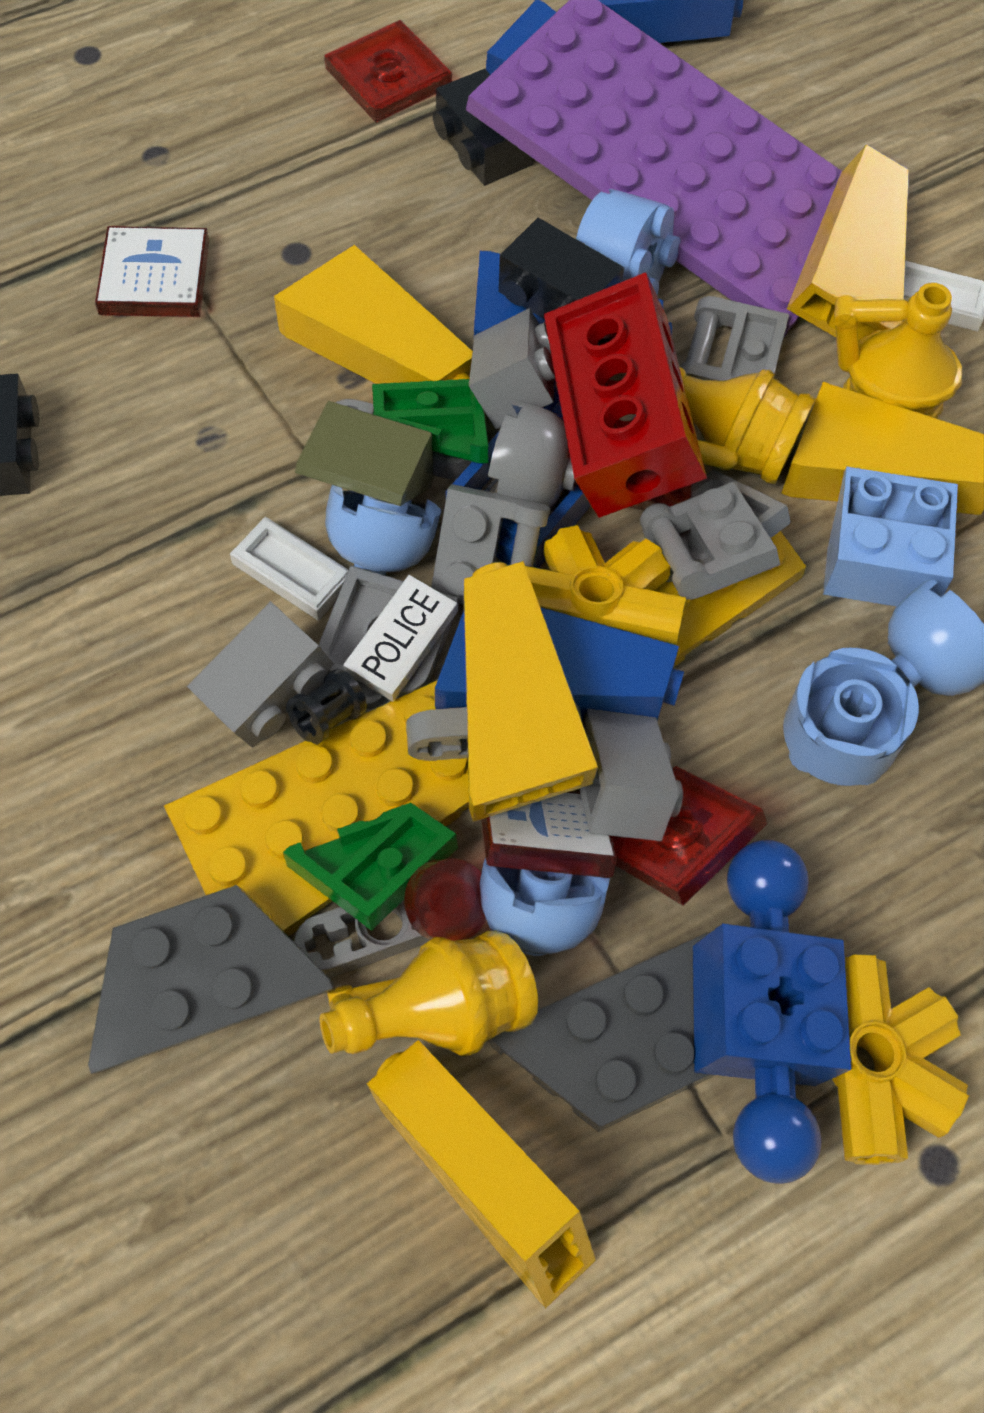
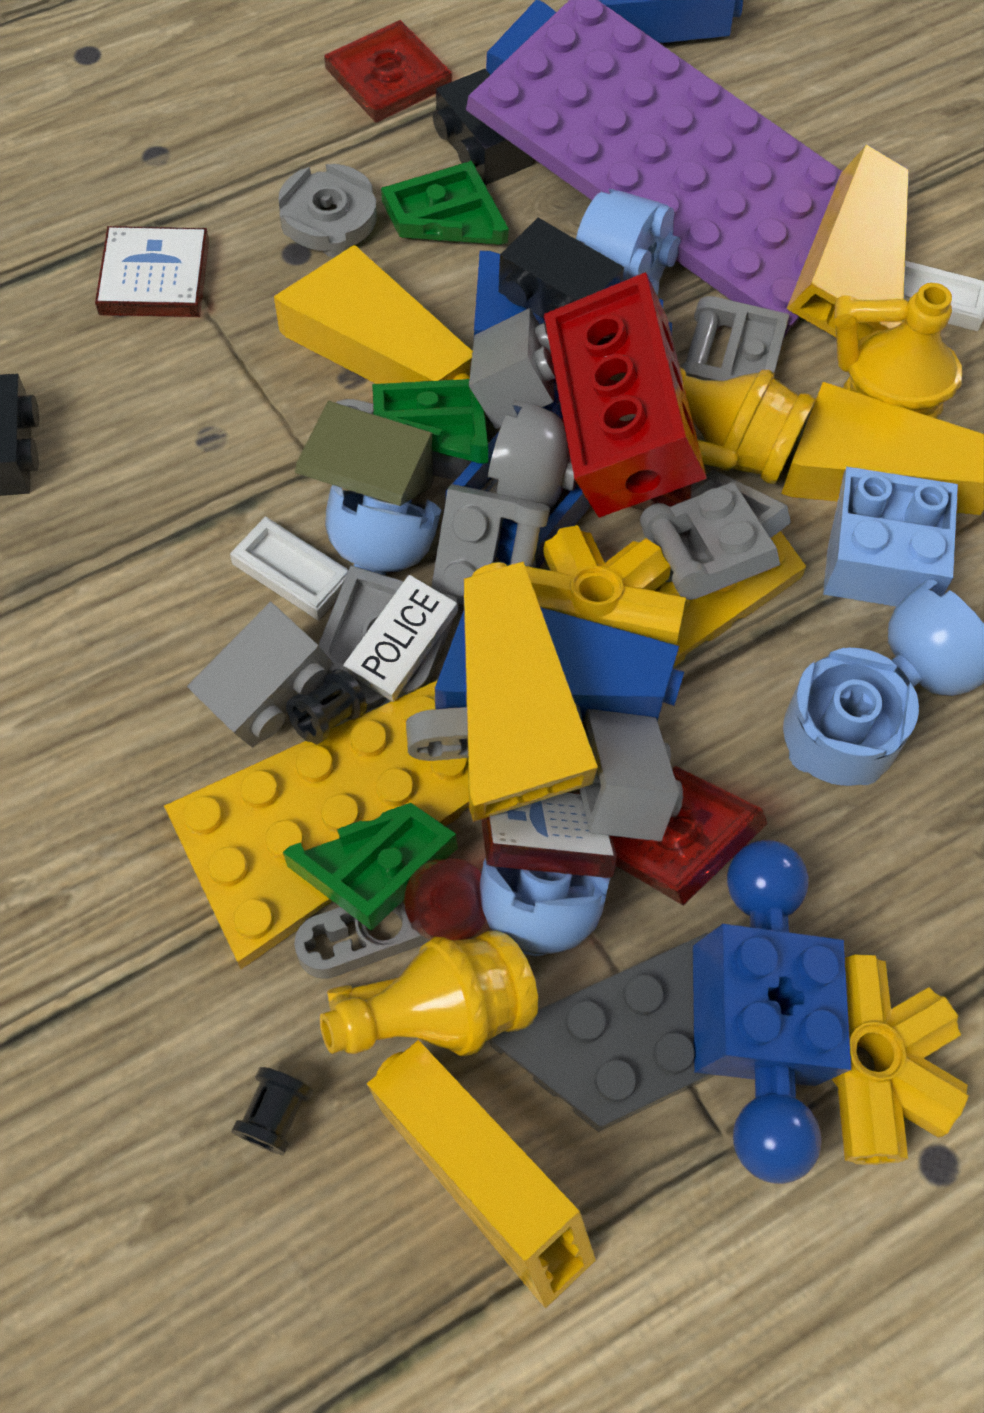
dark grey wing [88,885,335,1074] -> none
none -> black bush [231,1067,313,1155]
none -> light grey plate [279,164,377,257]
none -> green wing [381,161,509,245]

